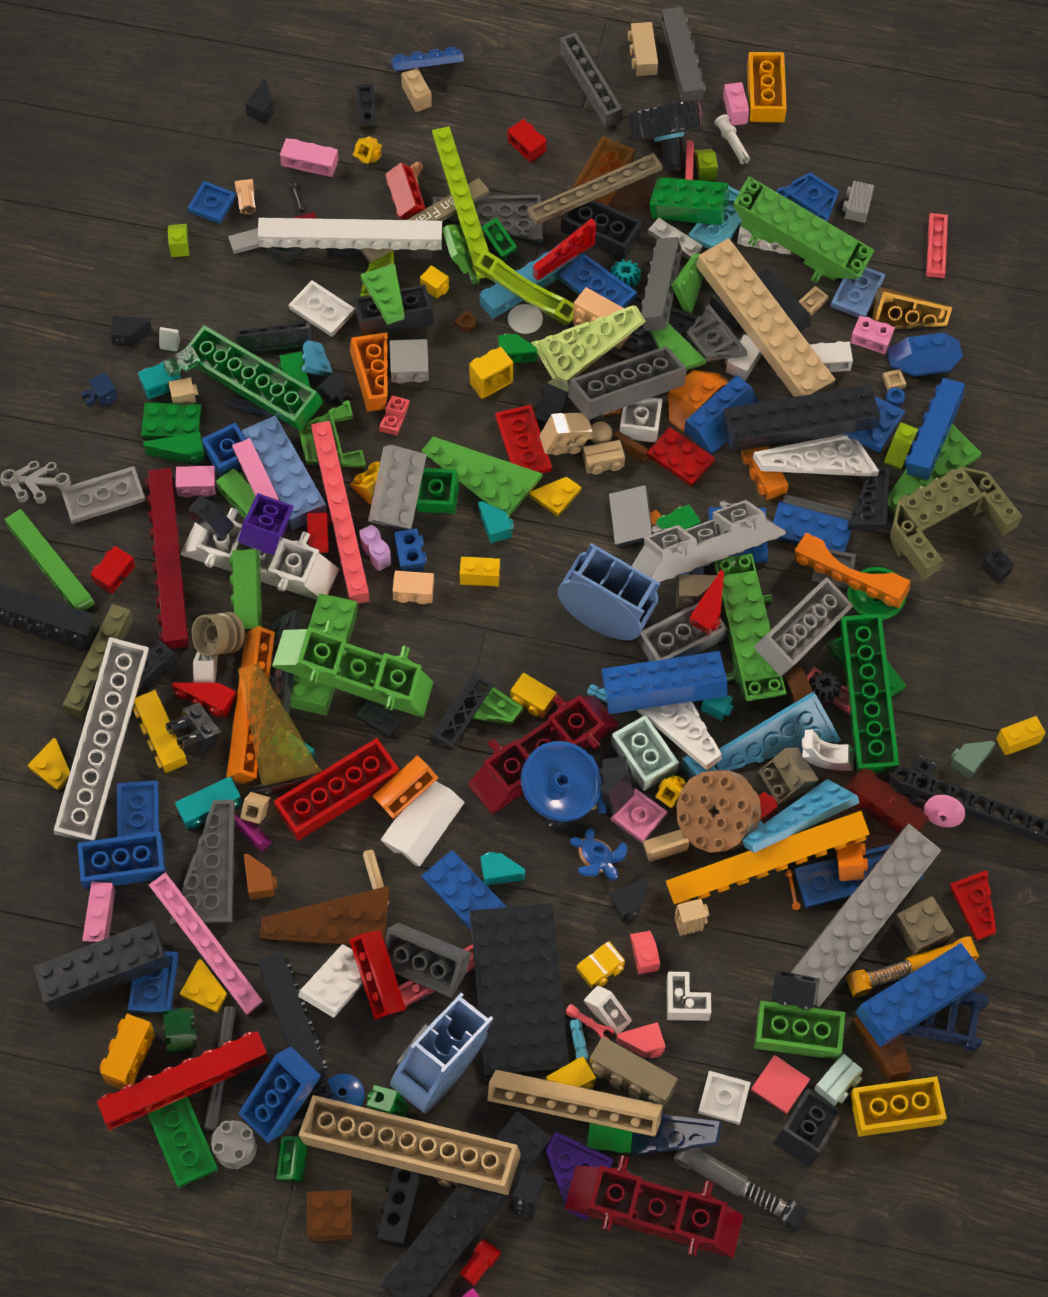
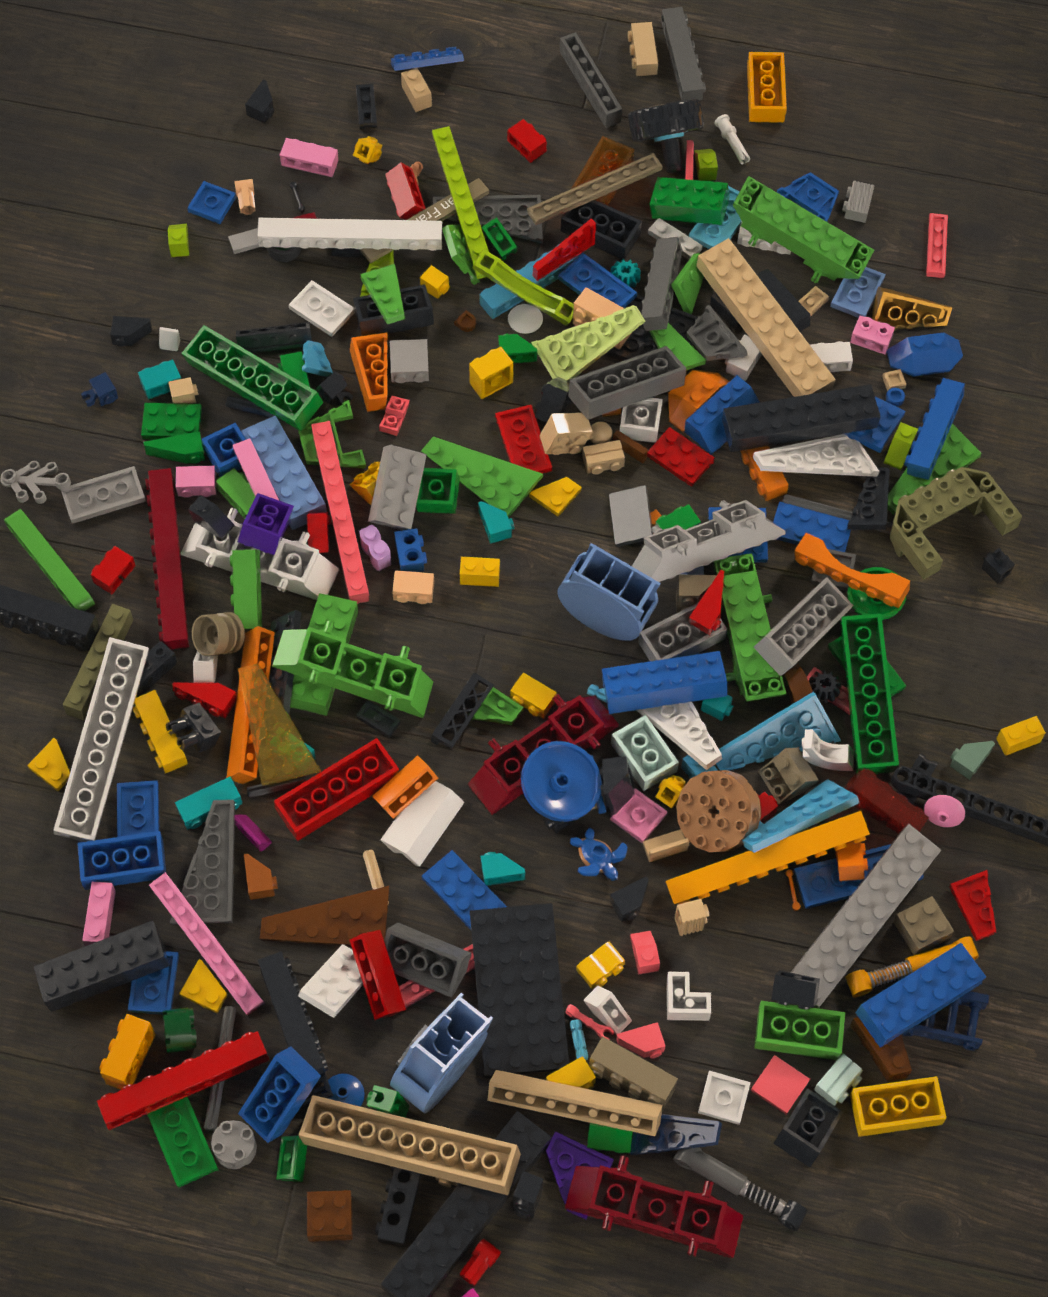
clear green plate [164,345,202,377] -> none
tan brick [240,792,270,824] -> none
bright pink brick [723,82,749,126] -> none

